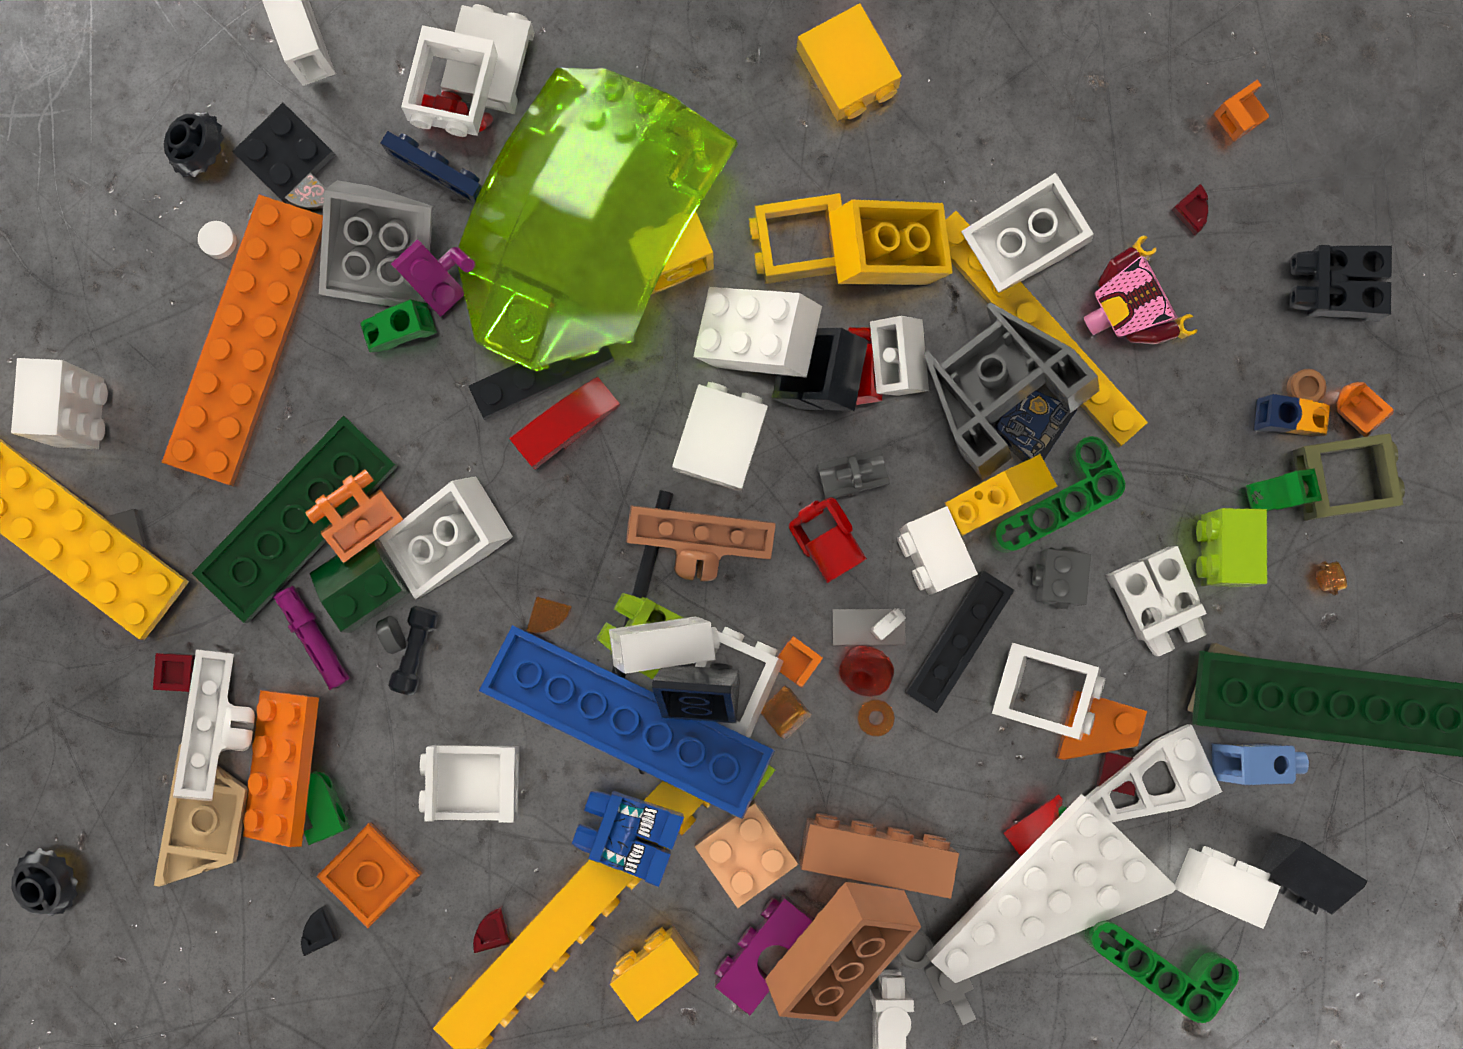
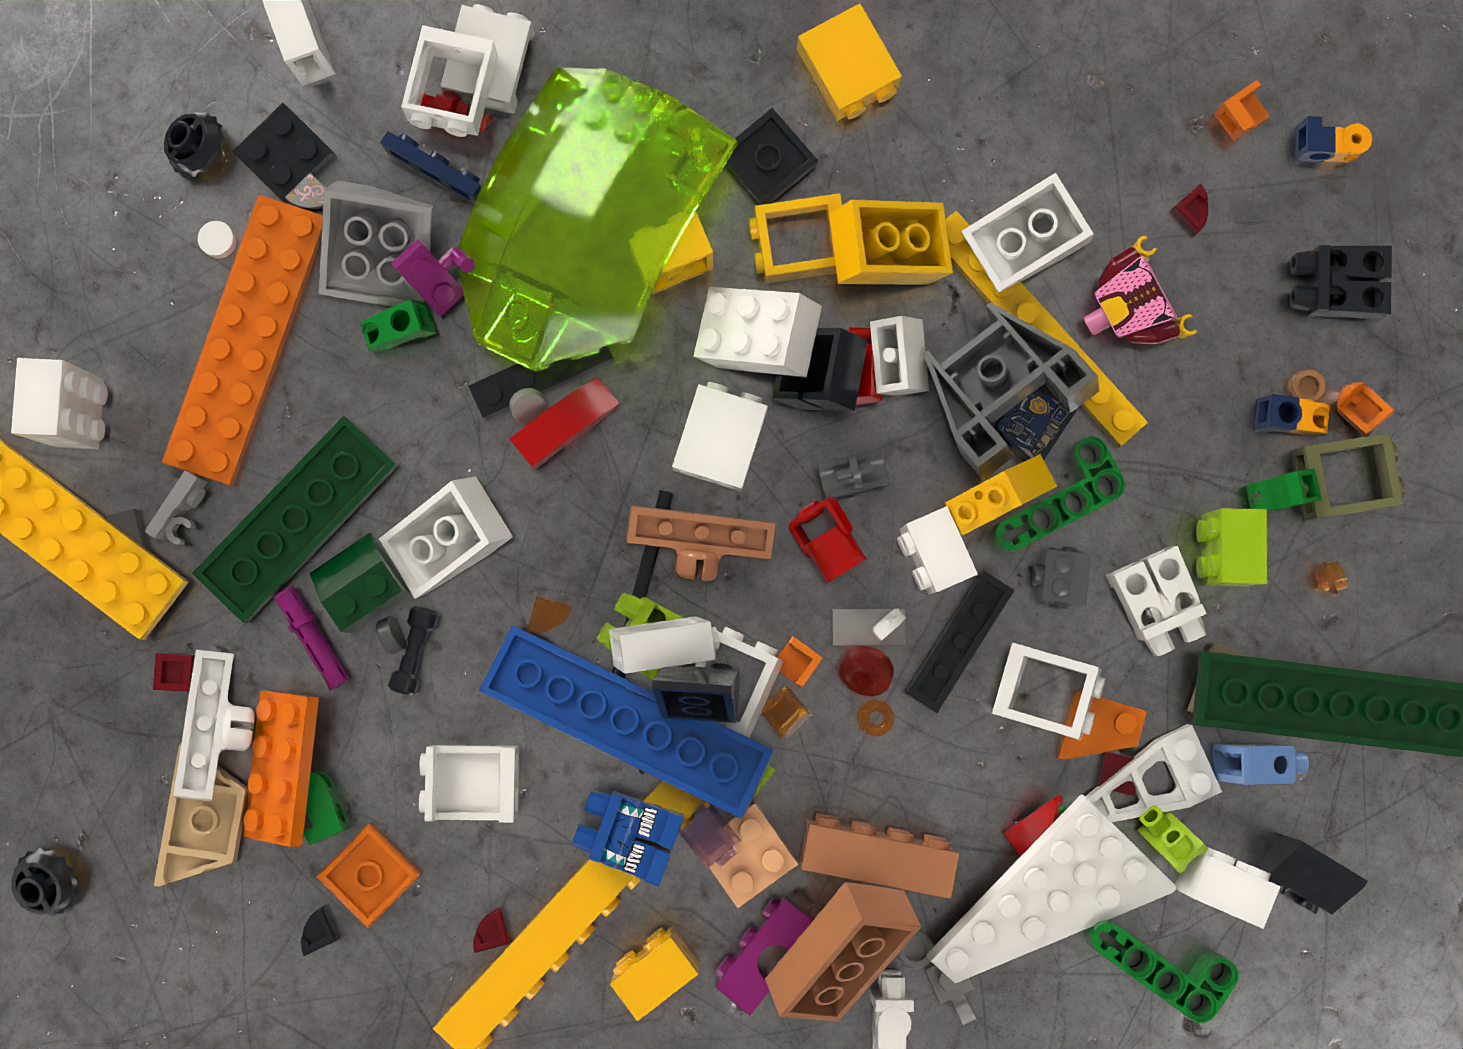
orange plate [305,469,403,563] -> none
none -> light grey plate [144,470,208,545]
none -> light grey tile [509,388,547,425]
none -> clear purple brick [678,806,742,868]
none -> black plate [718,108,818,205]
none -> lime hips [1137,805,1208,874]
none -> leg [1296,116,1372,162]

